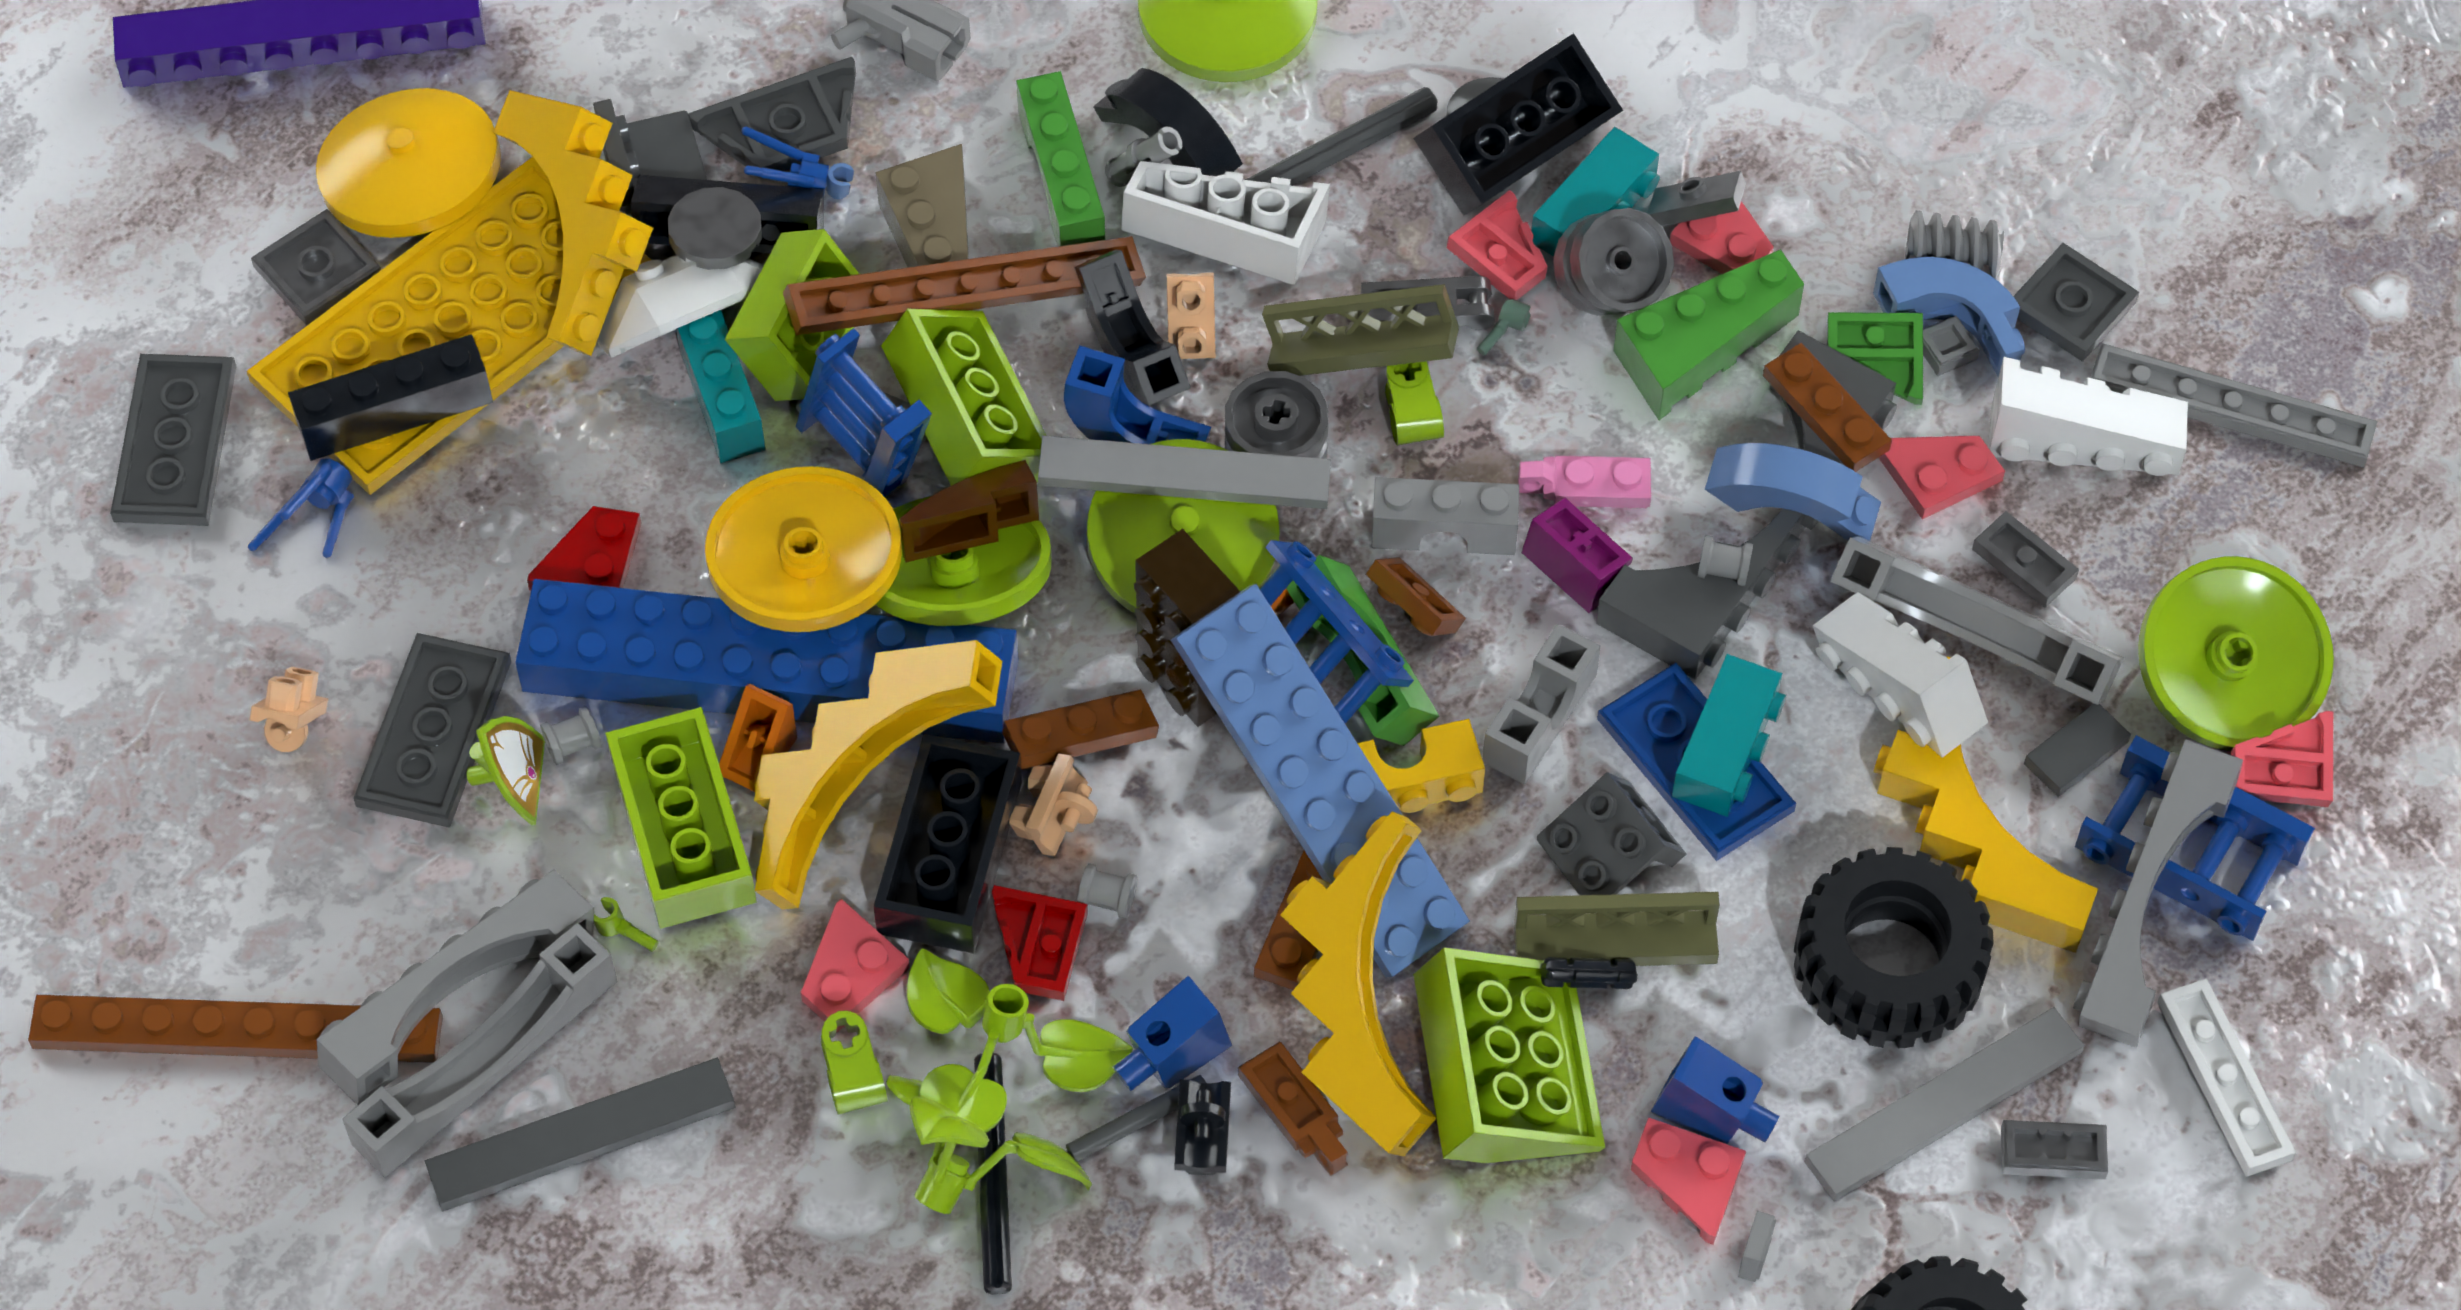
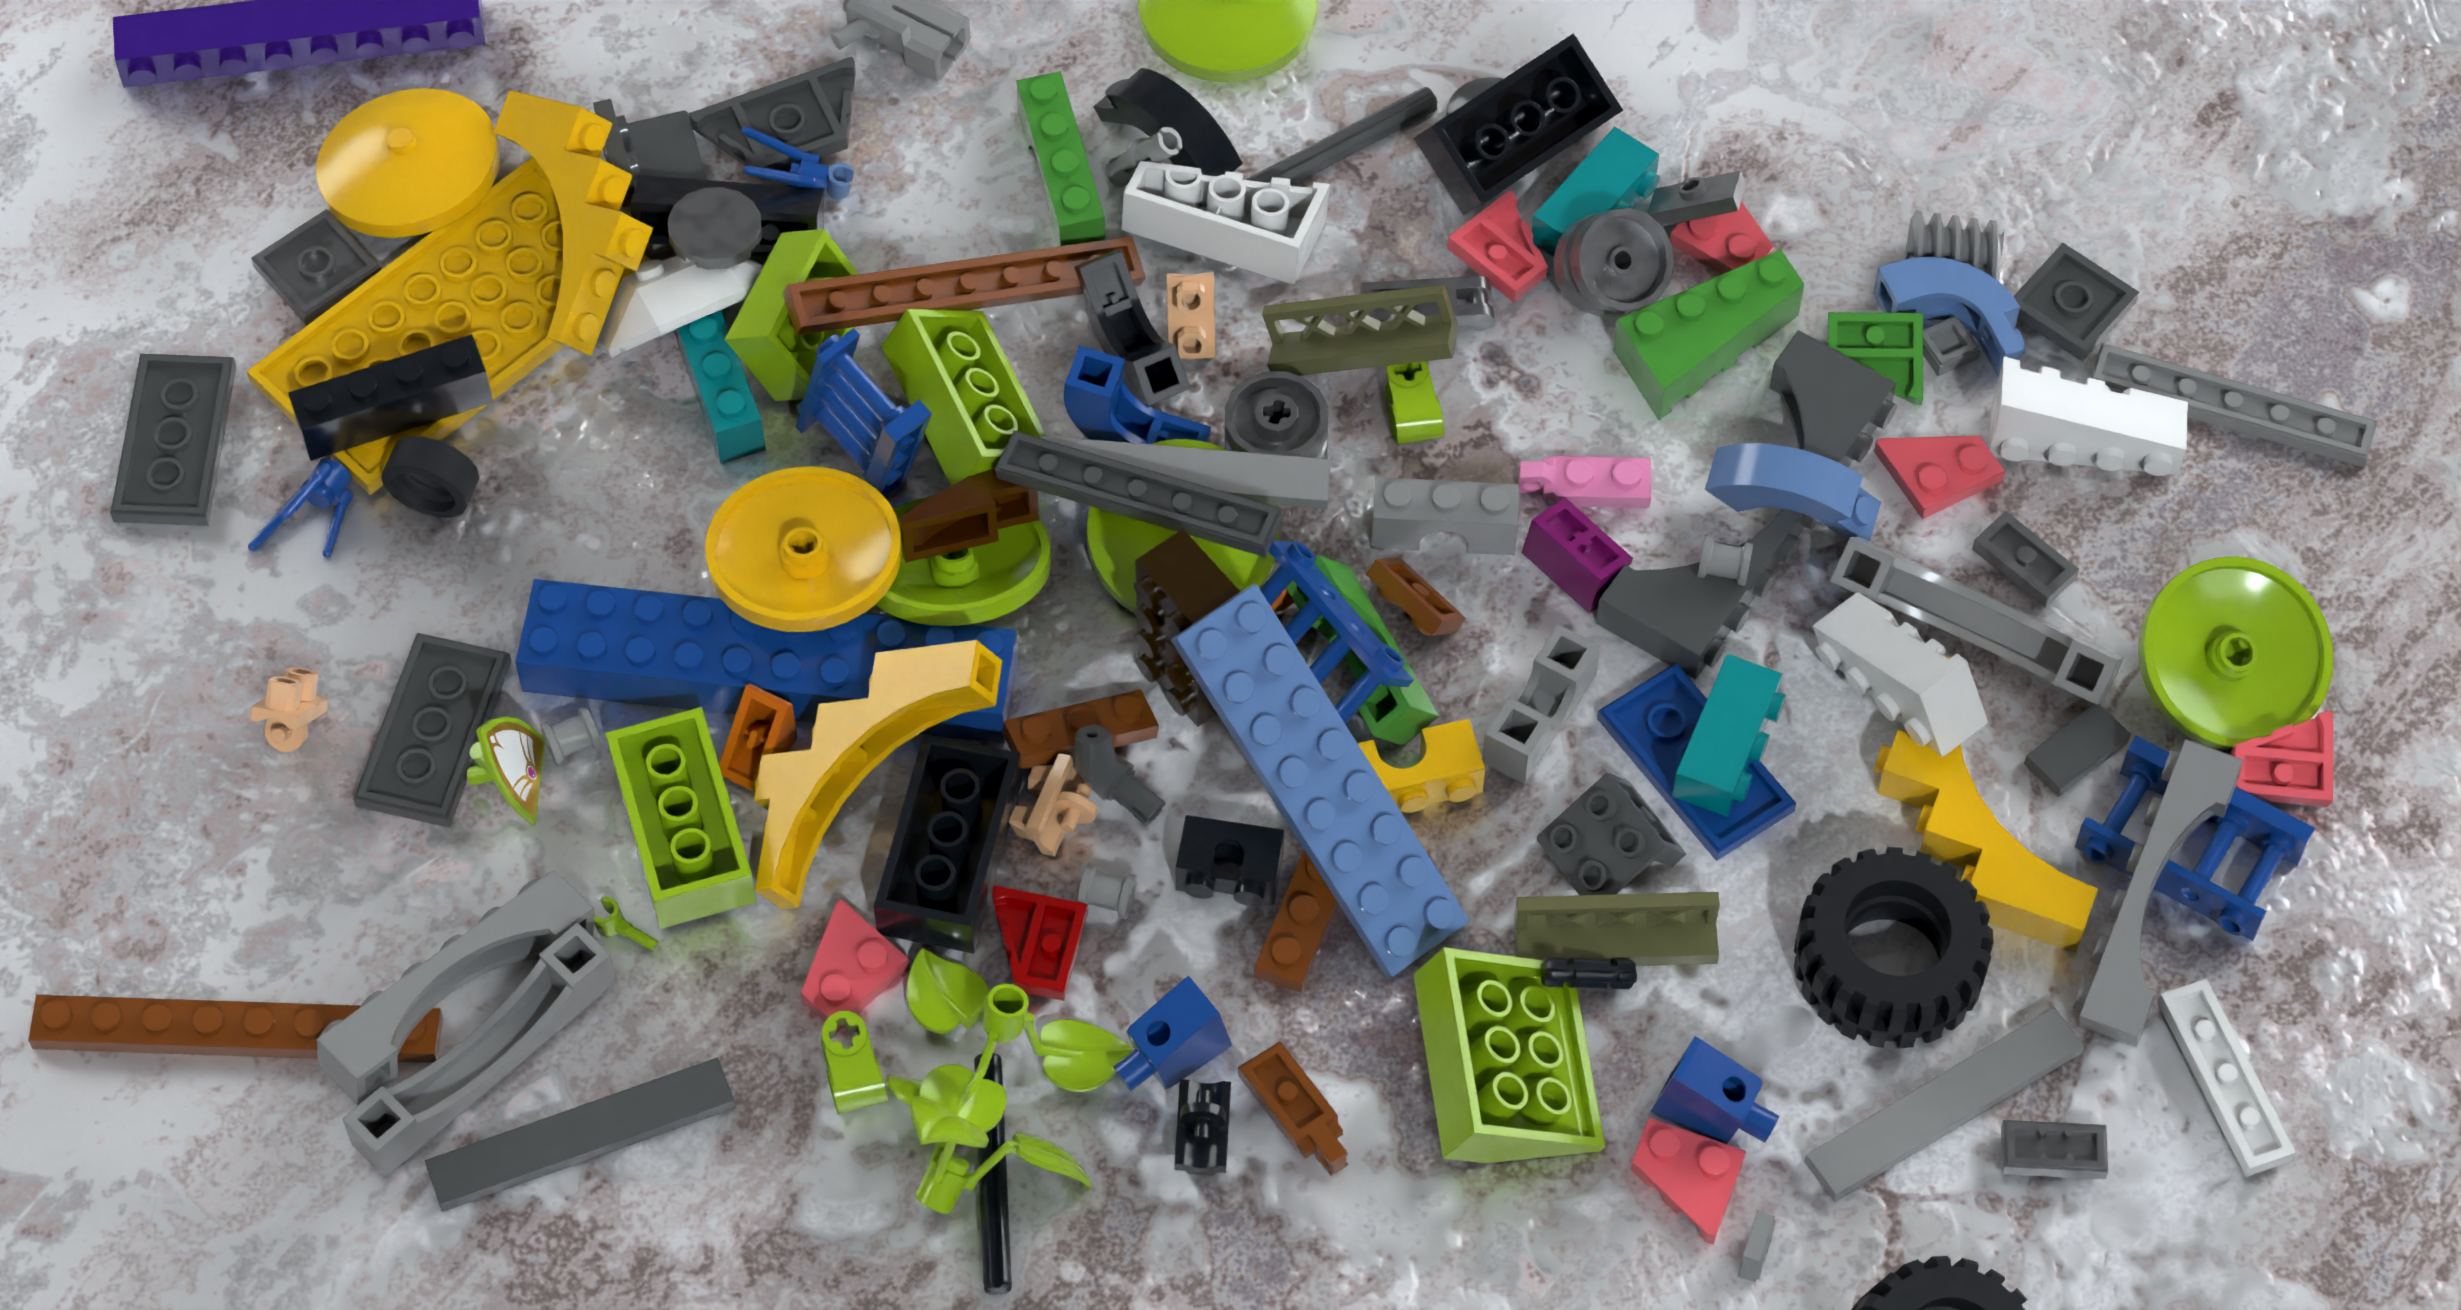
red wing [527,506,641,591] -> none
dark tan wedge [875,144,969,267] -> none
dark grey bar [1066,1075,1206,1162] -> none
yellow arch [1280,811,1436,1156] -> none
sand green hand [1476,299,1531,356] -> none
dark orange plate [1763,342,1892,472] -> none
none -> black tyre [381,436,480,518]
none -> dark grey tile [995,431,1284,558]
none -> dark grey arm [1075,724,1166,826]
none -> black brick [1176,815,1284,906]

